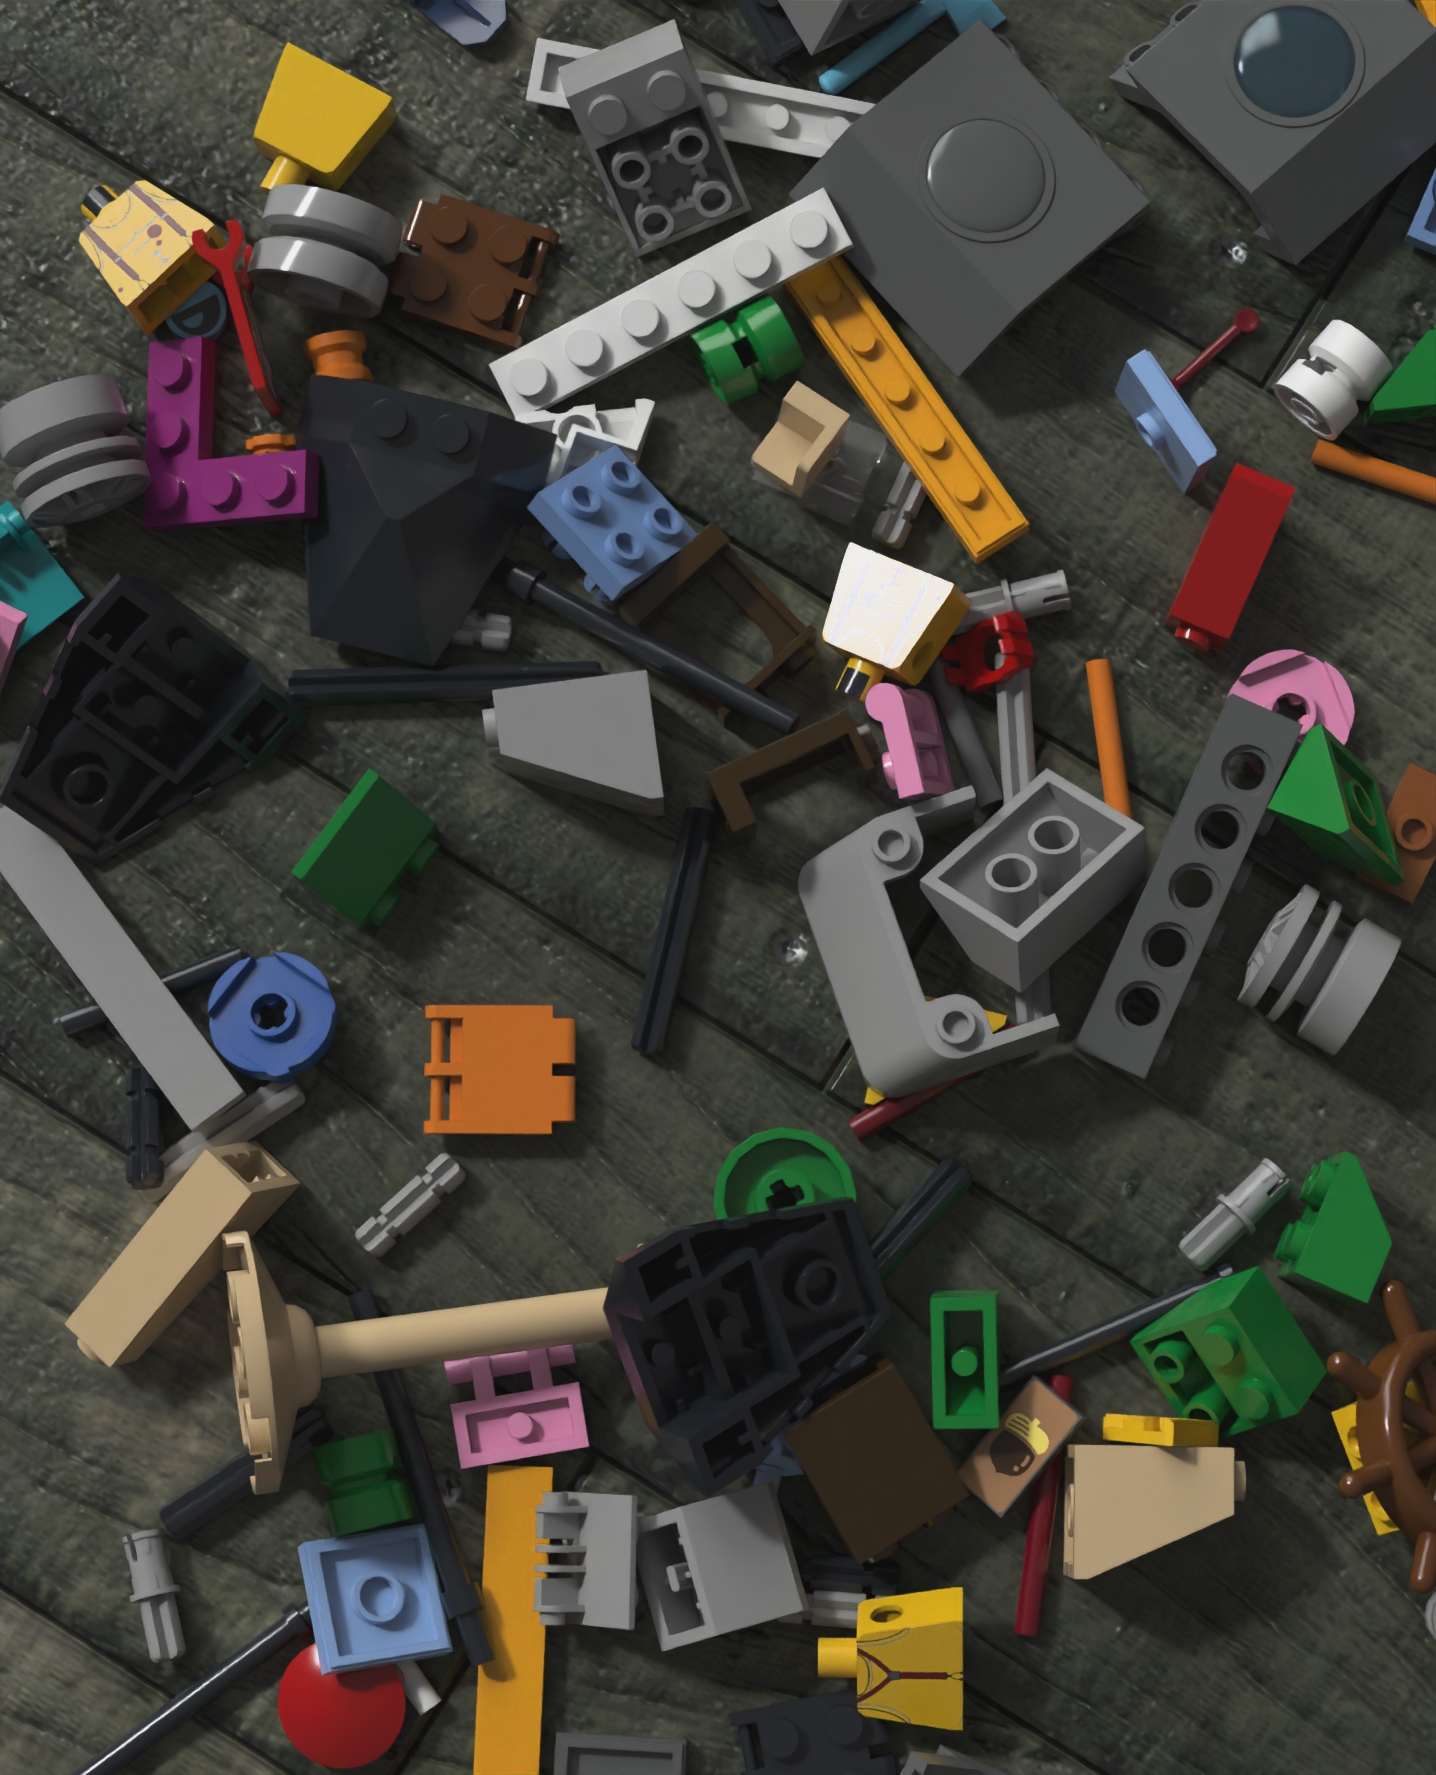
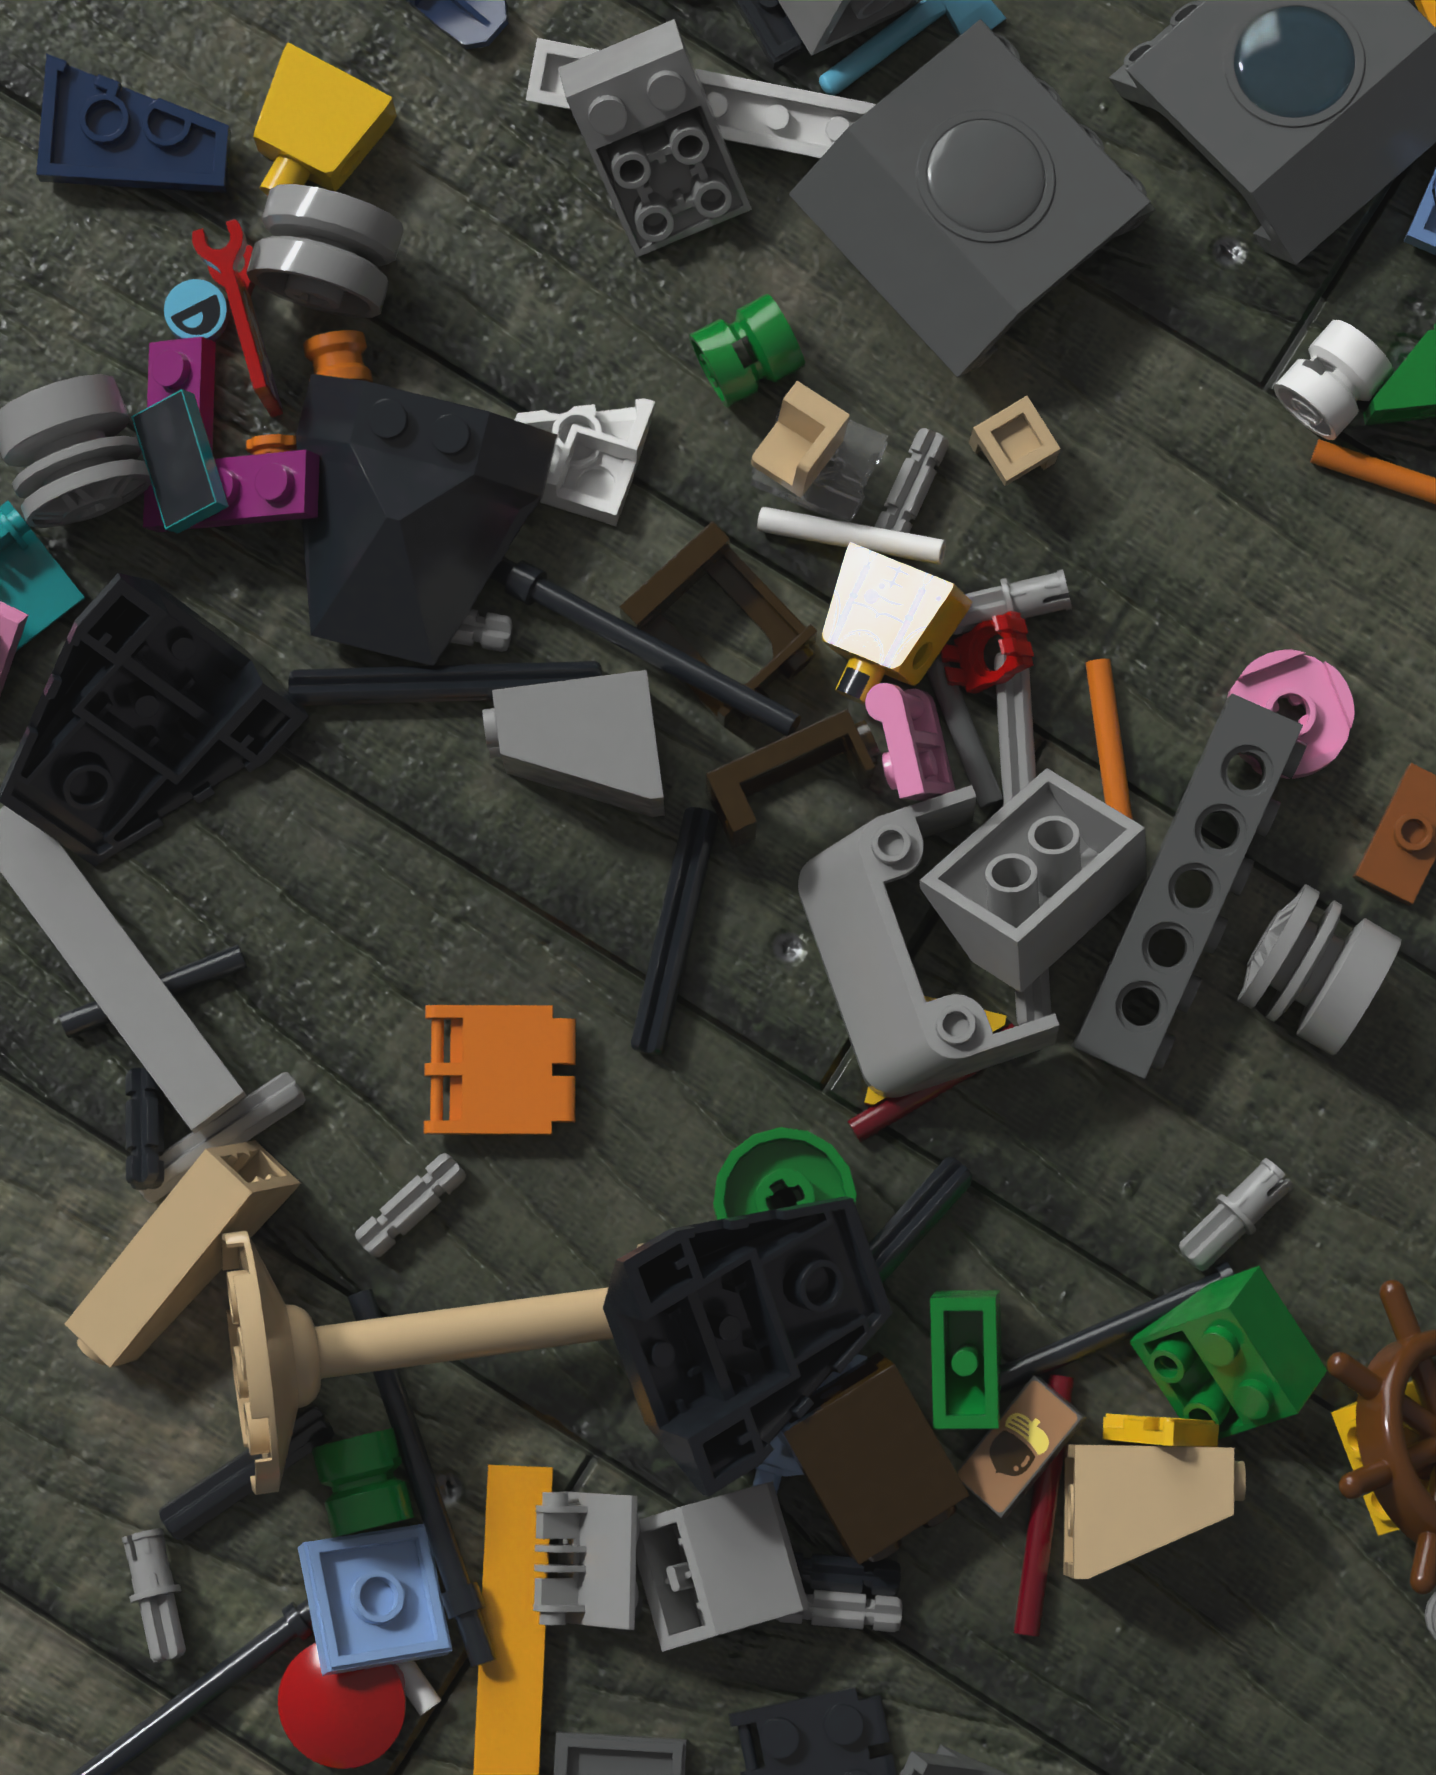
yellow torso [79,180,227,335] -> none
blue plate [208,952,340,1084] -> none
green slope [291,769,440,933] -> none
reddish brown plate [386,194,560,351] -> none
bright pink plate [444,1344,590,1469] -> none
white plate [489,187,854,418] -> none
medium blue plate [527,445,698,605] -> none
light orange tile [782,255,1029,564] -> none
yellow torso [818,1587,963,1730] -> none
light blue plate [1114,349,1217,494] -> none
red slope [1164,463,1296,652] -> none
dark red hinge [1168,308,1259,395] -> none
green slope [1267,724,1406,887] -> none
green slope [1274,1151,1392,1307] -> none
none -> dark blue wing [36,53,231,193]
none -> black tile [131,389,229,534]
none -> white piece [757,507,946,565]
none -> tan panel [969,396,1061,486]

